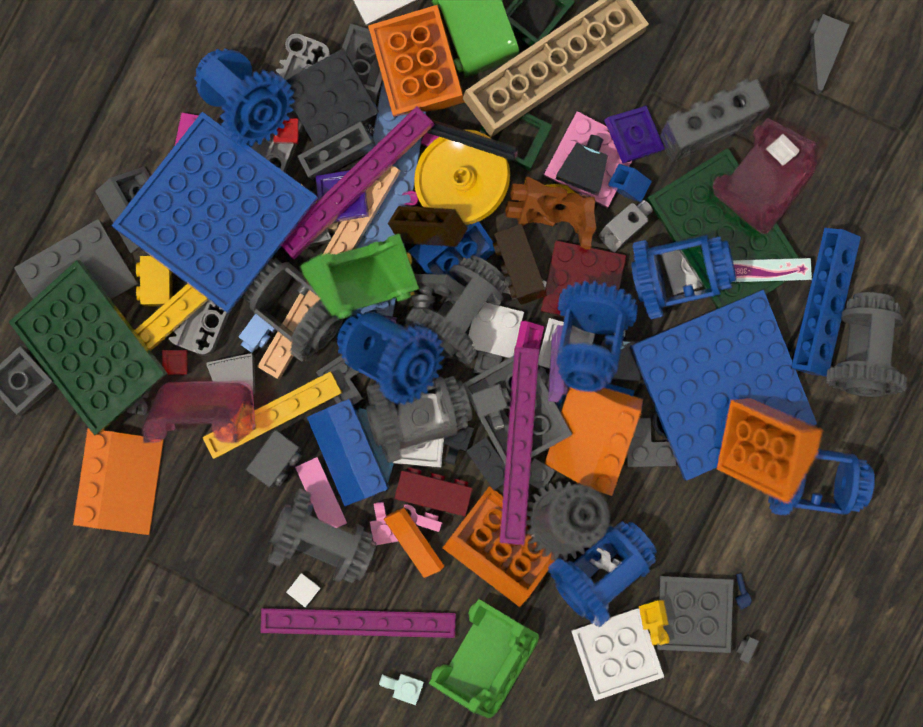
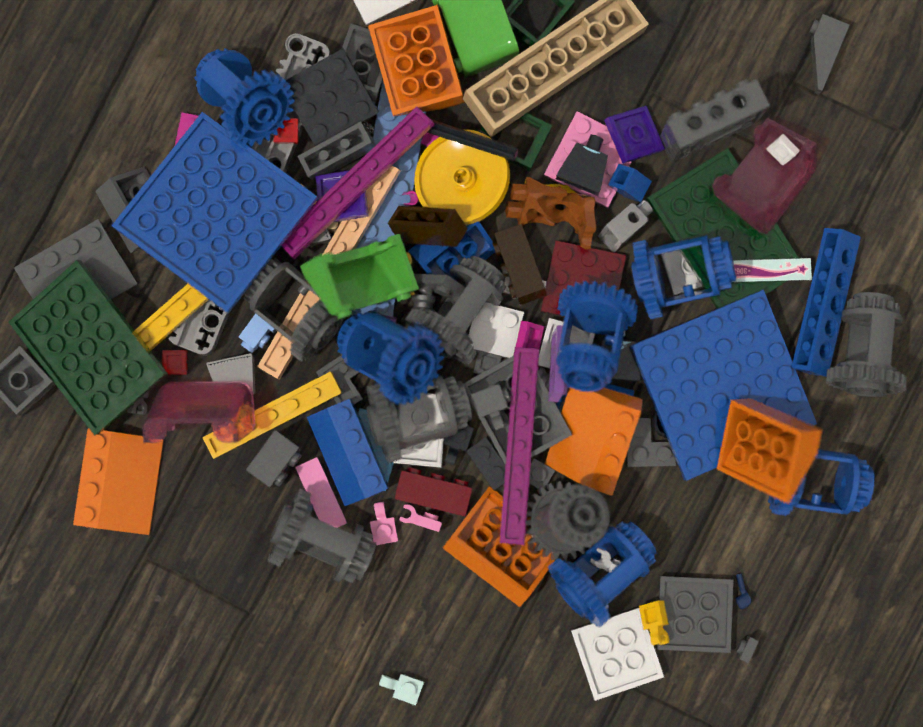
yellow brick [136,256,173,306] -> none
magenta tile [261,608,456,638] -> none
white tile [286,573,320,607] -> none
orange tile [384,507,444,578] -> none
bright green windscreen [429,599,539,718] -> none

